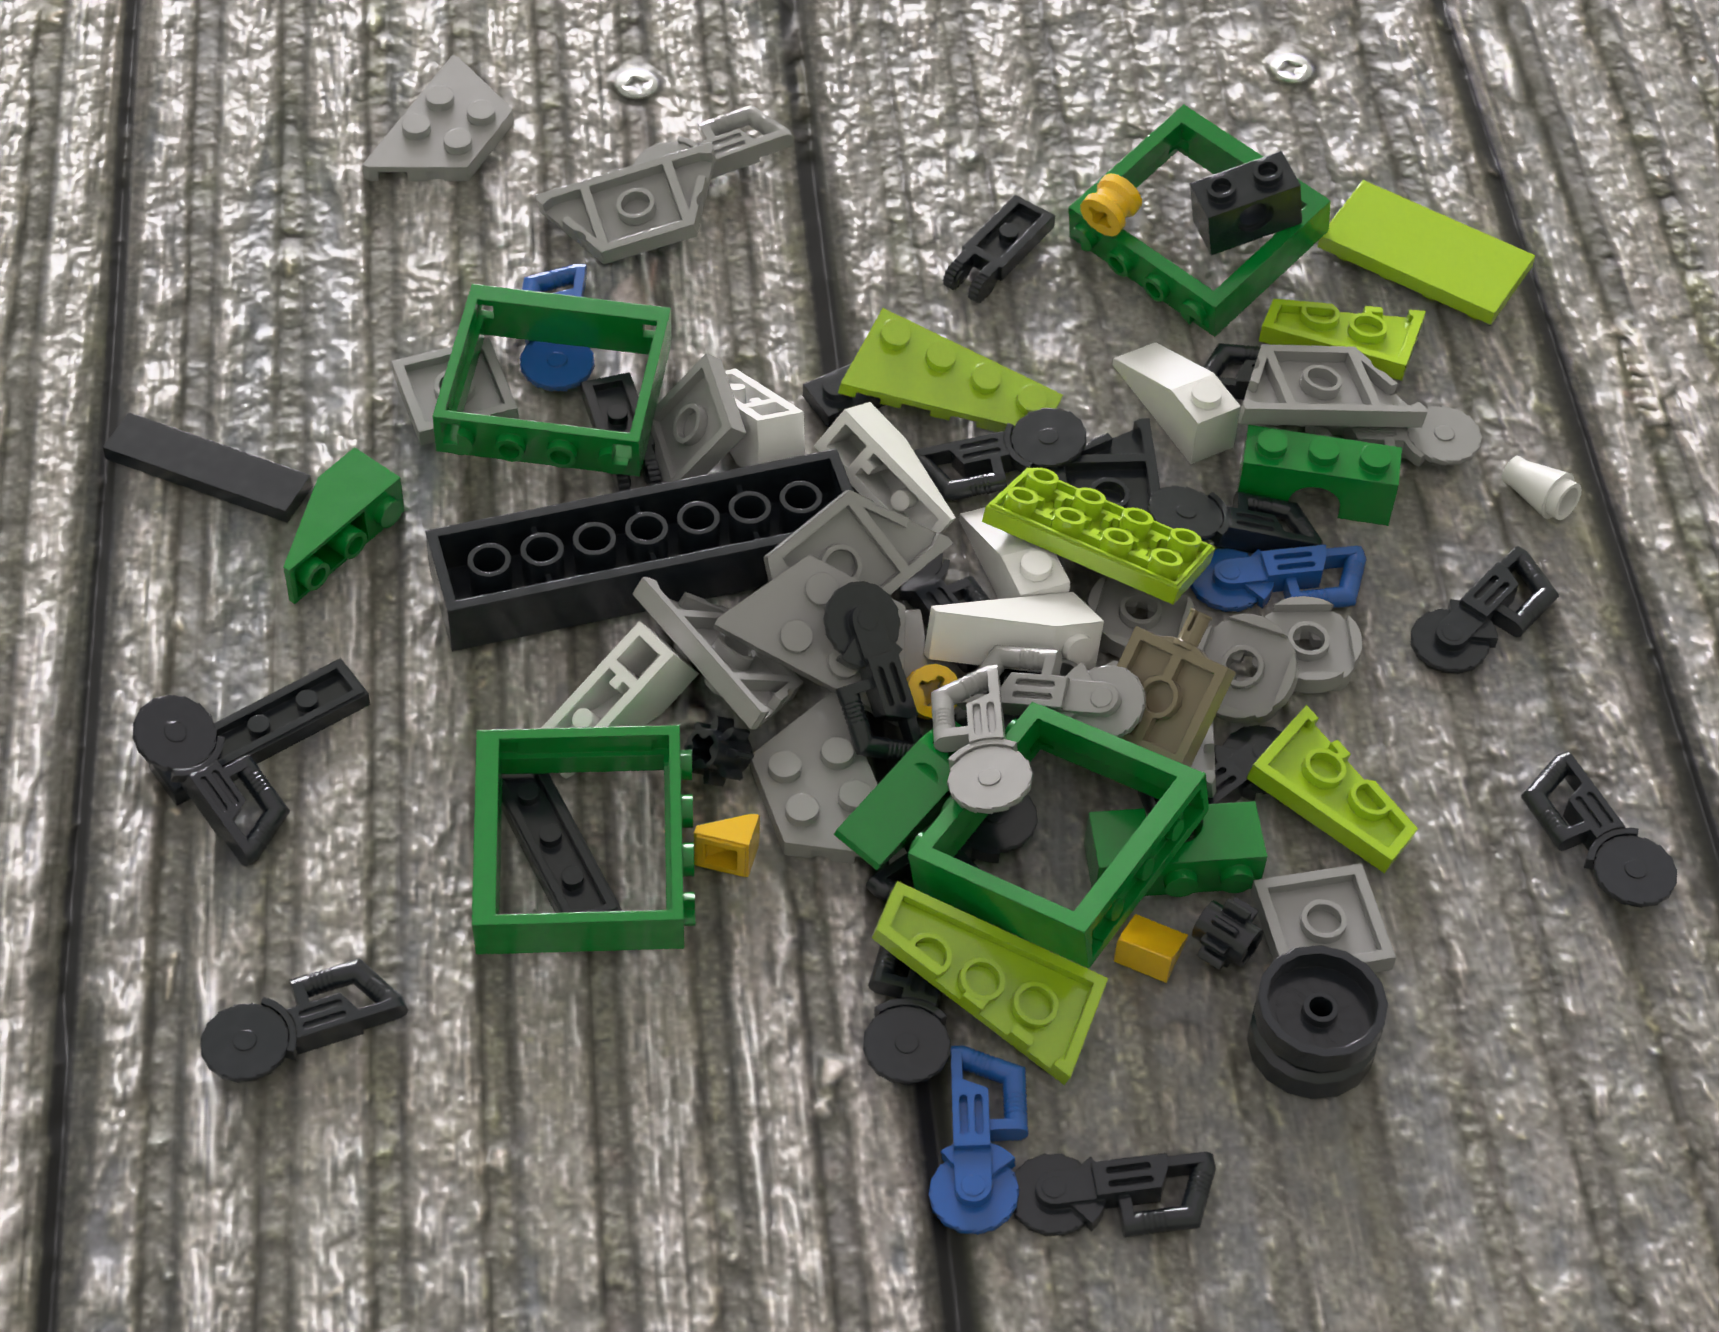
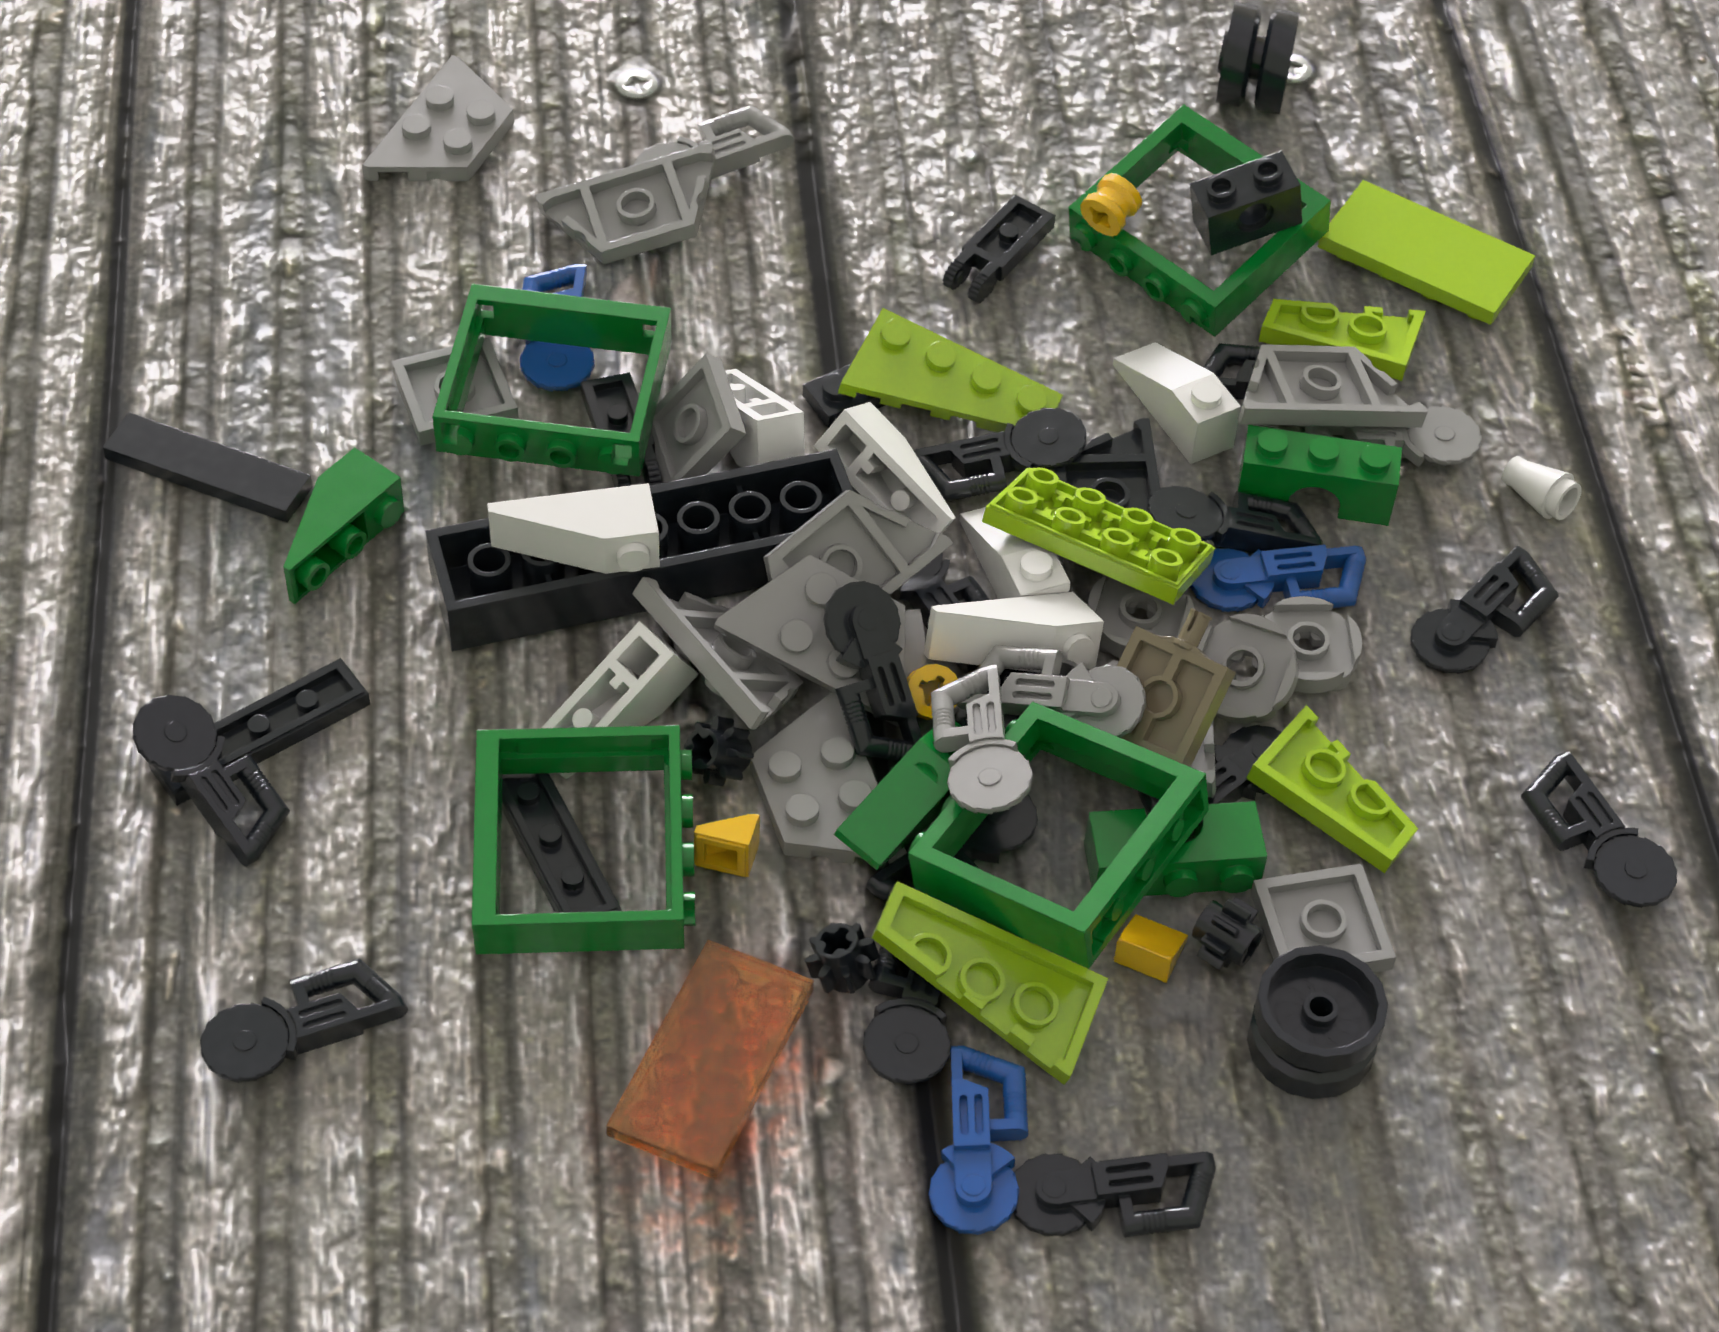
none -> white slope [487,483,660,574]
none -> clear orange tile [606,940,814,1179]
none -> black gear [804,922,880,994]
none -> black wheel [1216,2,1300,114]

